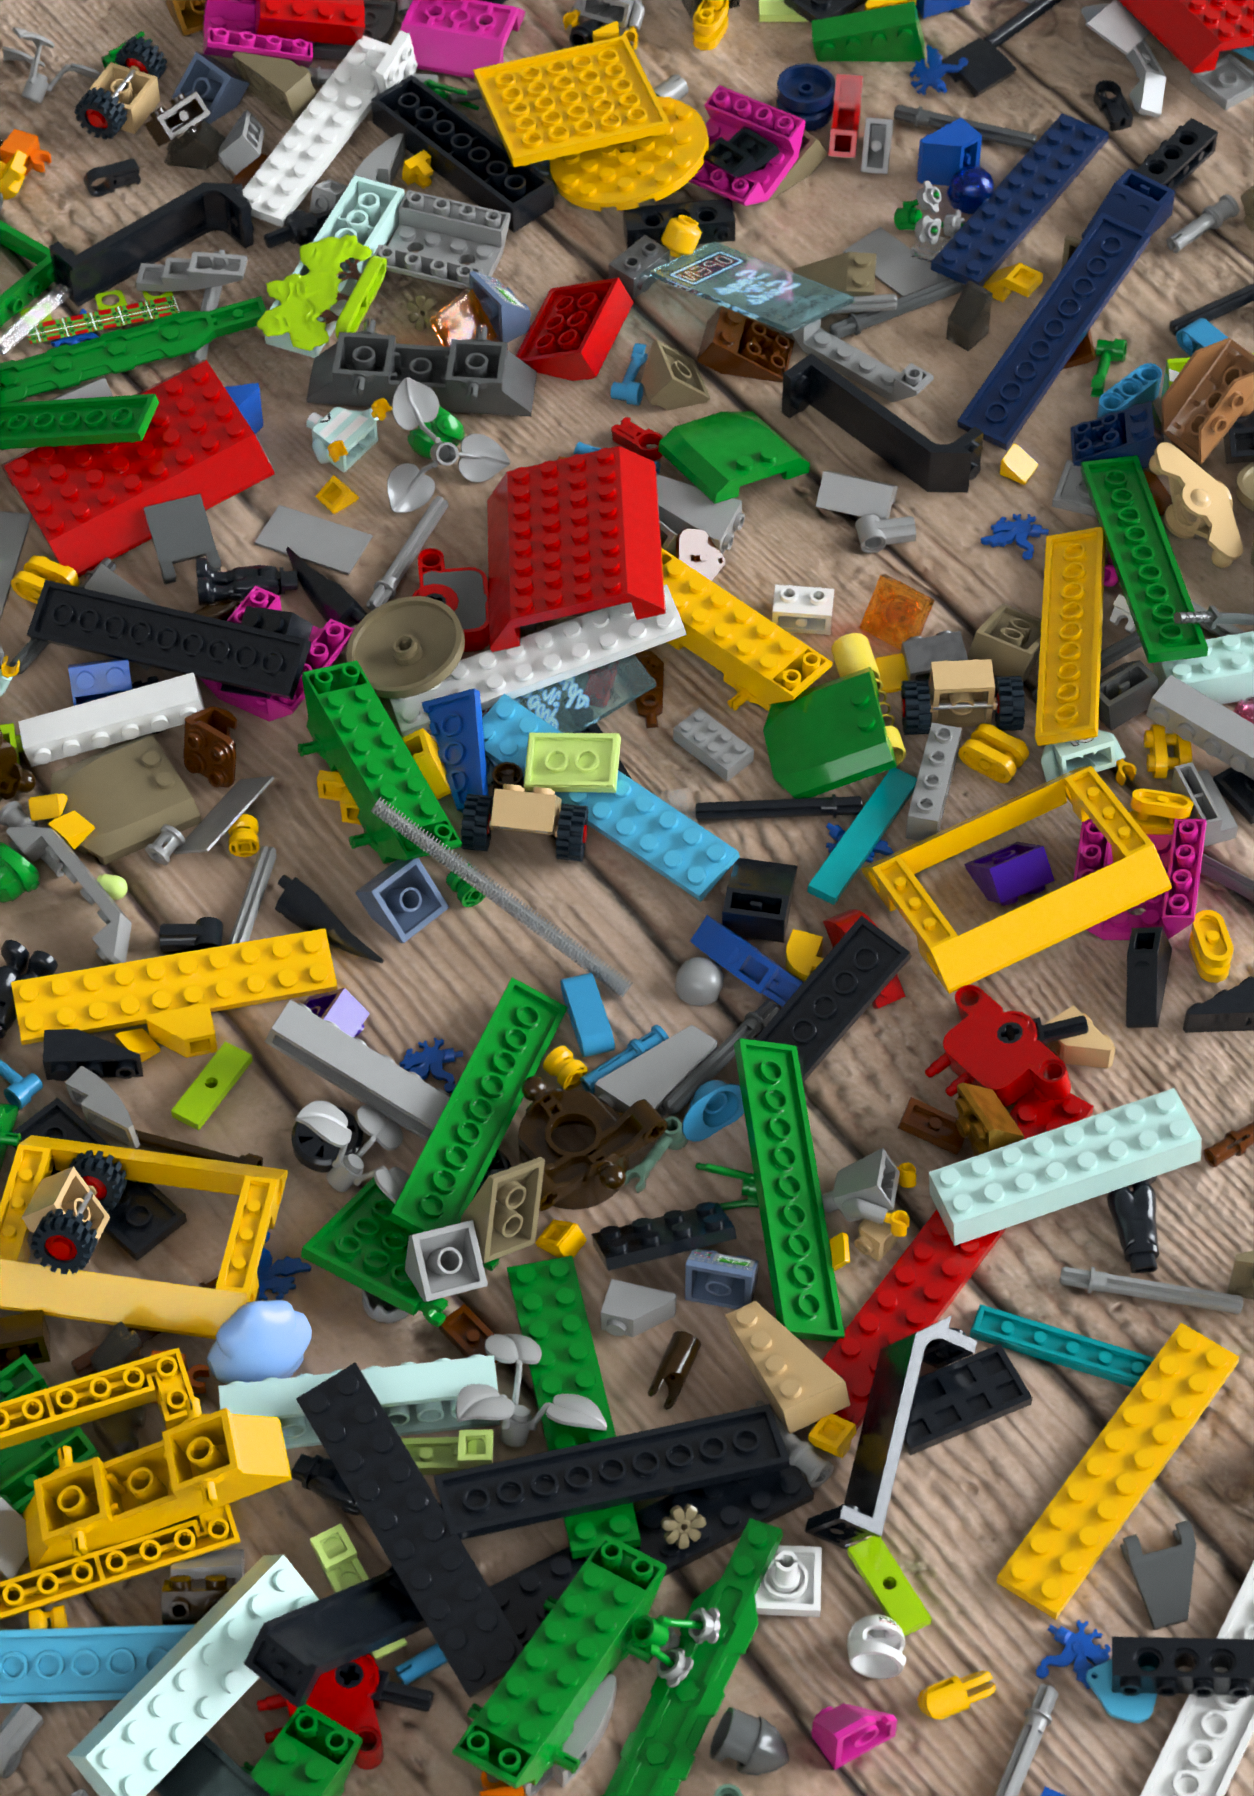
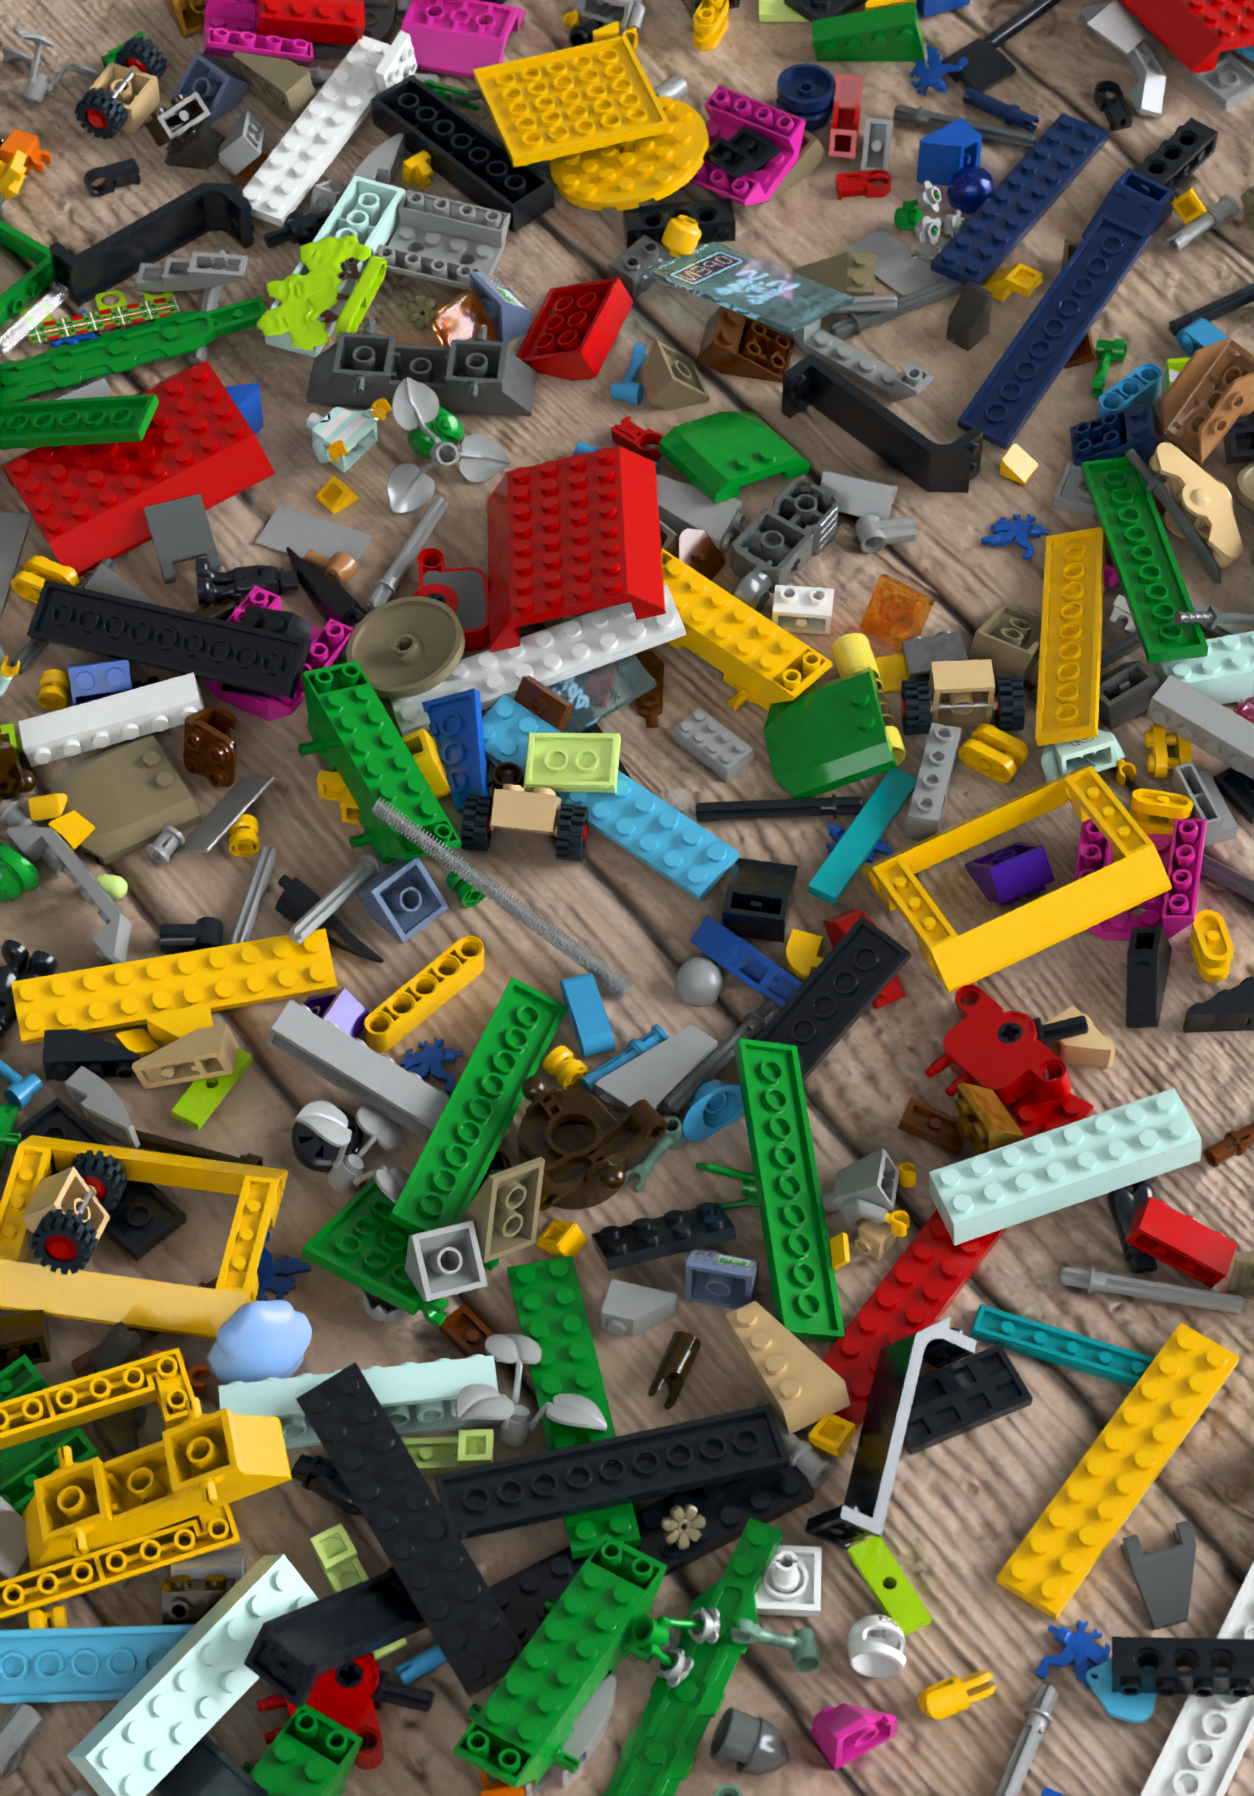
none -> yellow wheel [37,669,70,711]
none -> tan slope [132,1024,239,1089]
none -> light grey axle [287,850,384,944]
none -> medium nougat bar [304,550,357,584]
none -> yellow beam [364,936,485,1053]
none -> reddish brown plate [514,676,574,732]
none -> dark grey brick [730,479,839,613]
none -> sand green brick [731,1619,821,1672]
none -> red piece [835,169,891,200]
none -> dark blue pin [963,87,1039,133]
none -> dark grey sword [1124,449,1221,584]
none -> red brick [1125,1196,1237,1288]
none -> yellow slope [1171,188,1207,225]

